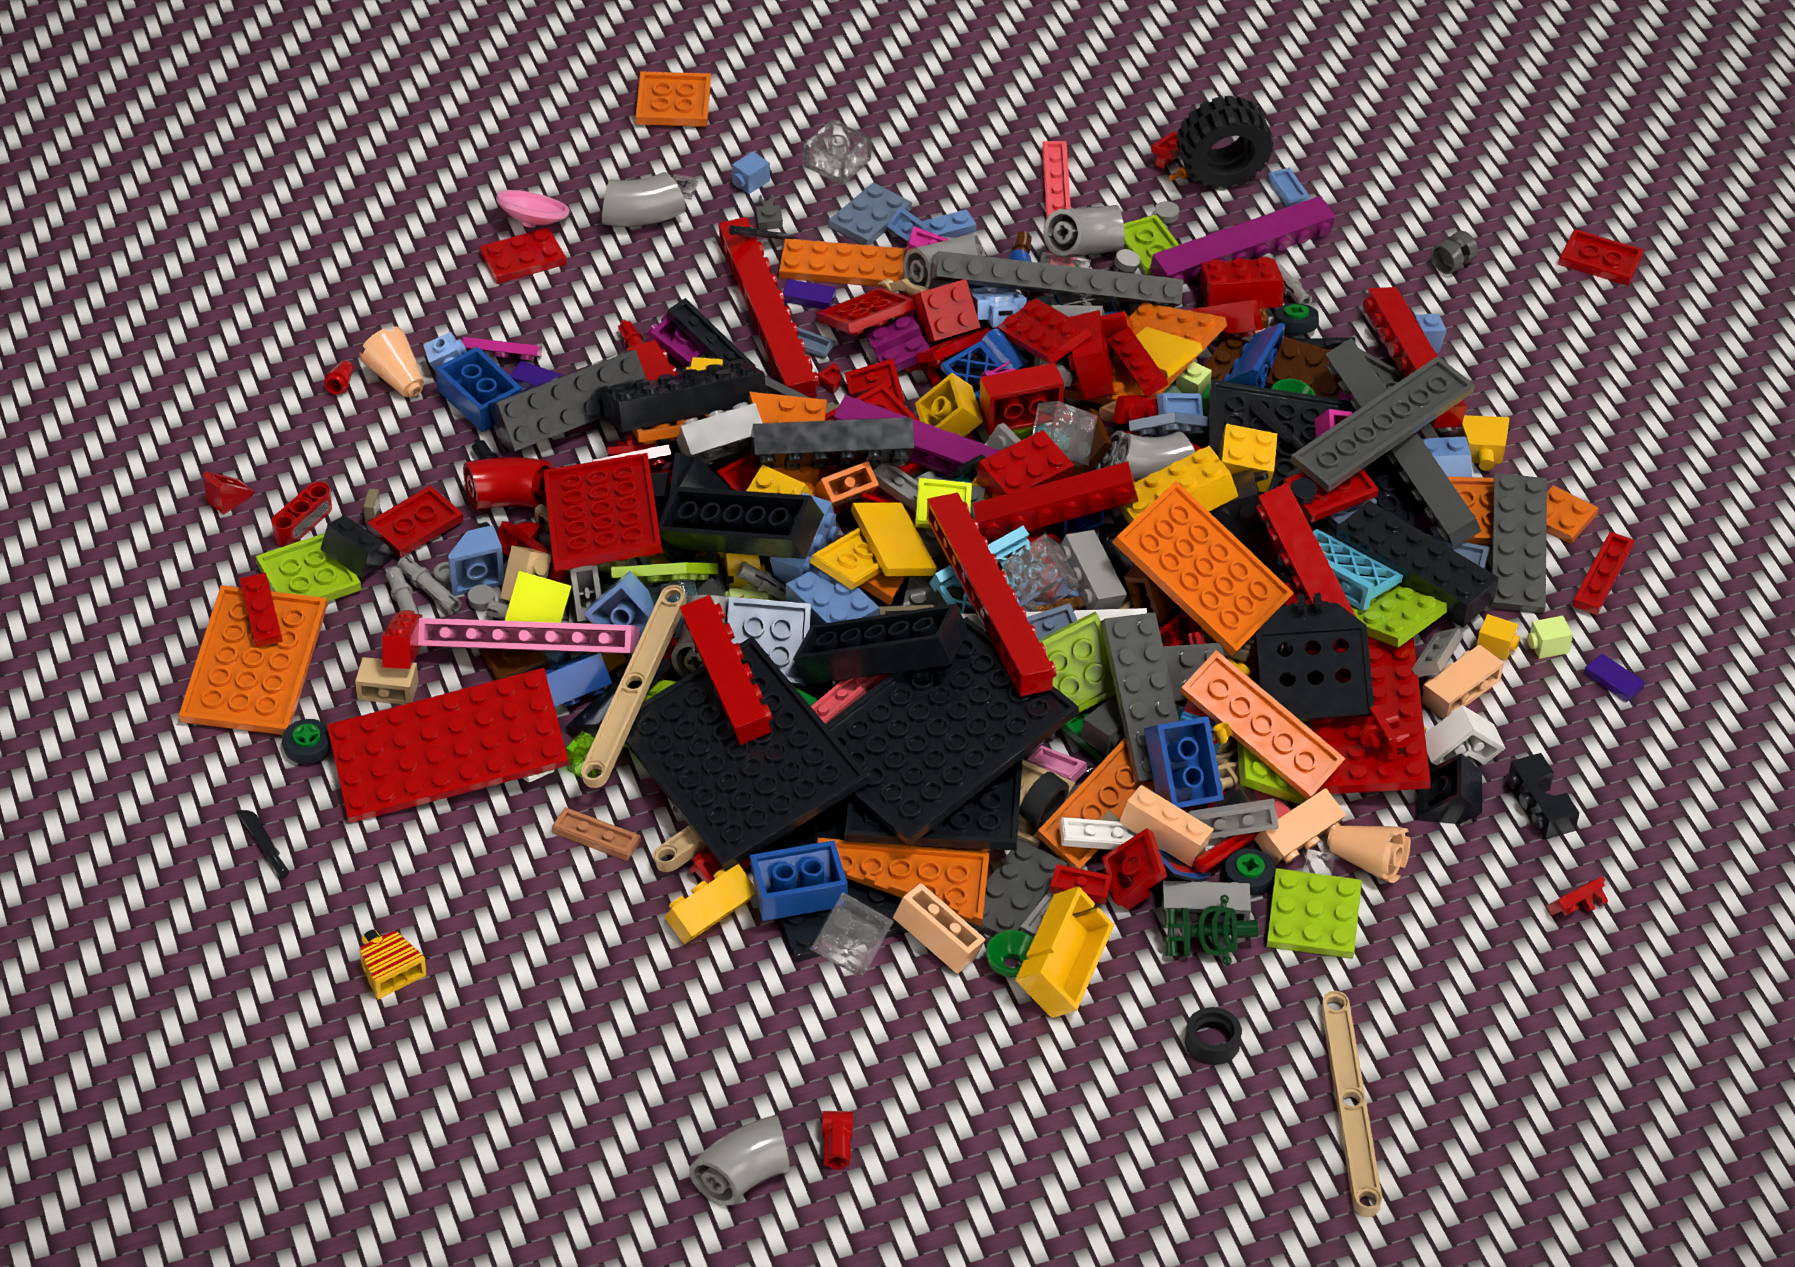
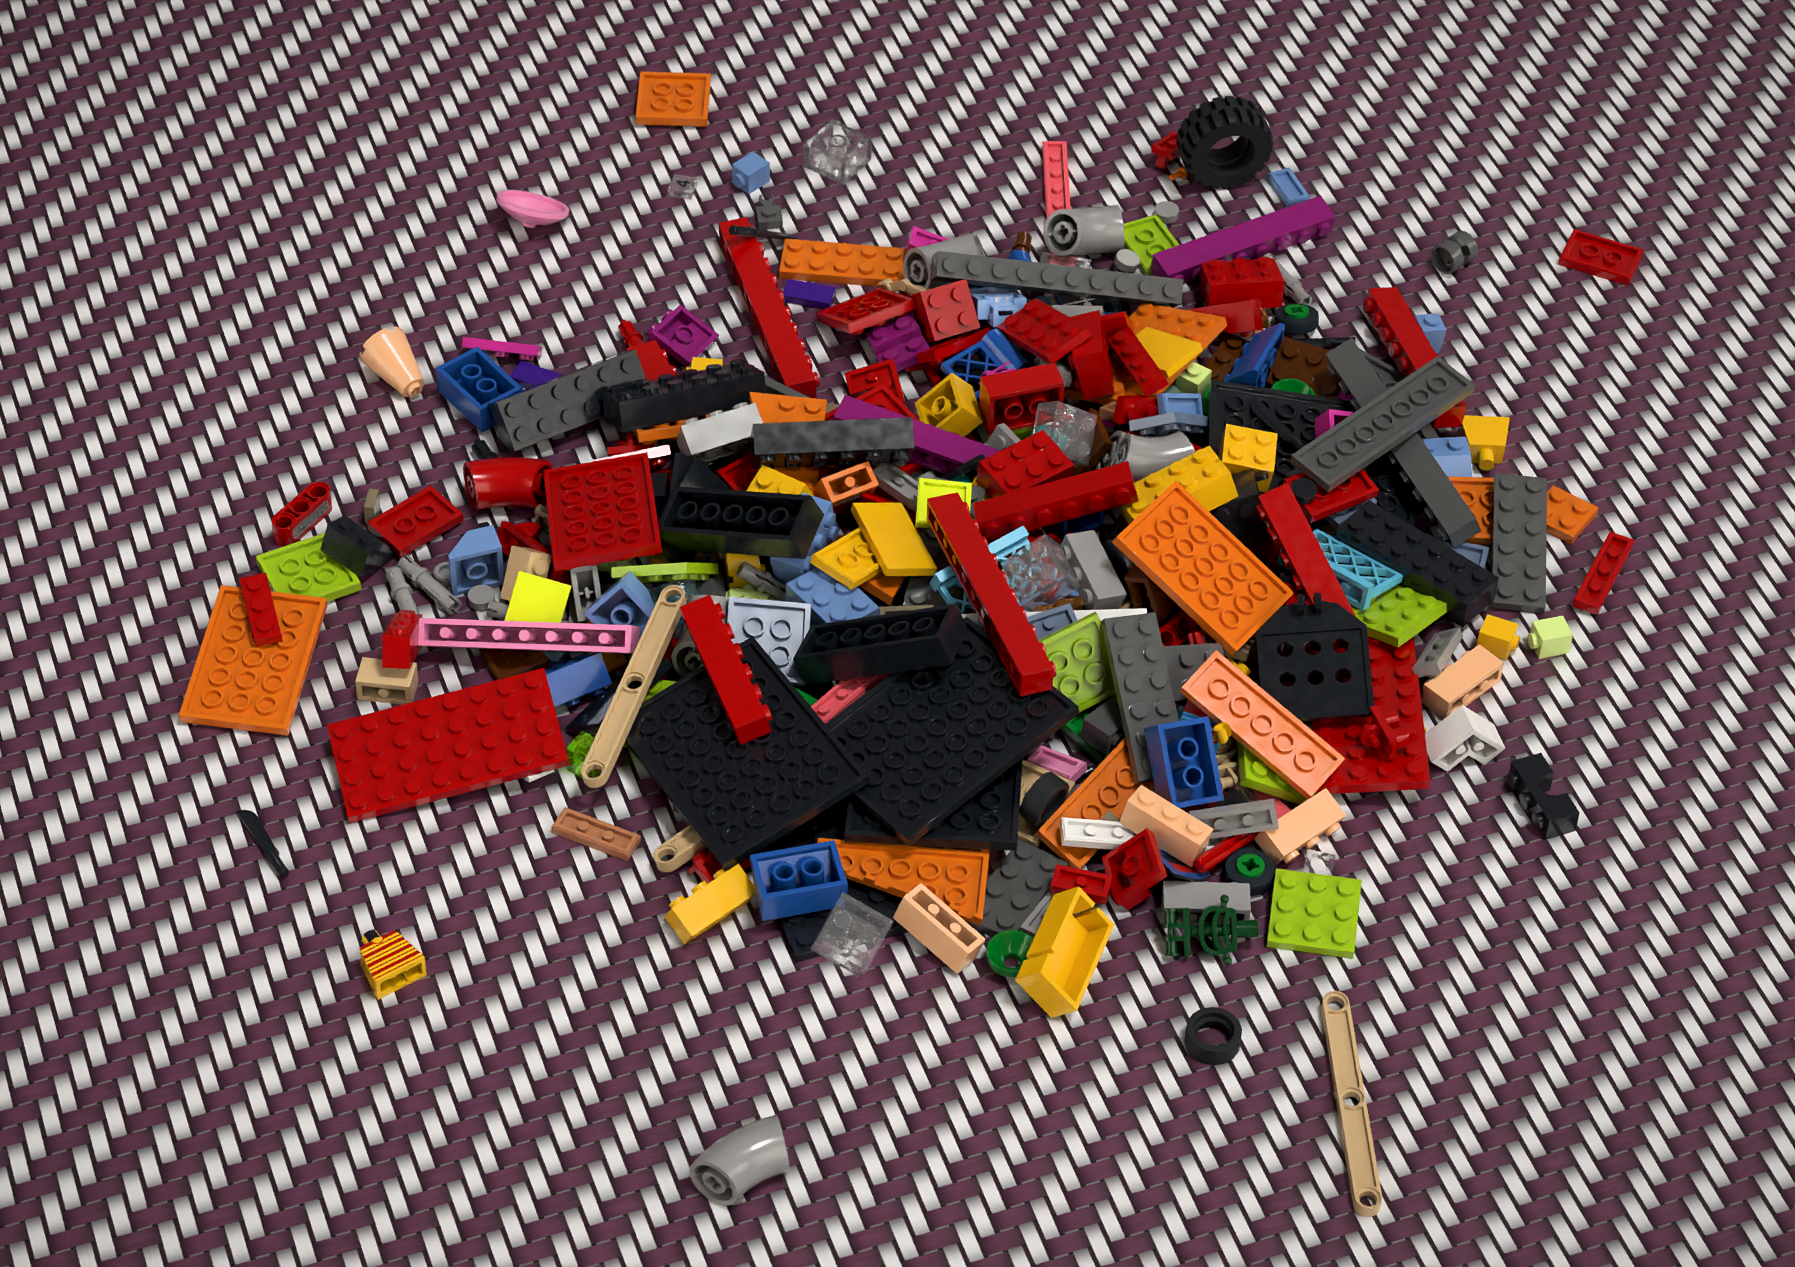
red slope [203,471,255,515] -> none
black wheel [282,719,332,764] -> none
red cone [324,361,354,395] -> none
light blue brick [423,332,467,372] -> none
red plate [479,227,567,284] -> none
light grey brick [602,172,686,227] -> none
black plate [666,298,756,367] -> none
sand blue tile [797,327,836,359] -> none
red tile [818,363,841,394] -> none
red piece [822,1111,853,1170] -> none
sand blue plate [829,182,912,245] -> none
medium blue plate [886,206,934,241] -> none
medium blue plate [923,209,977,238] -> none
light nougat cone [1327,826,1411,883] -> none
black slope [1416,753,1482,824] -> none
red plate [1546,876,1608,916] -> none
dark purple tile [1584,653,1645,702] -> none

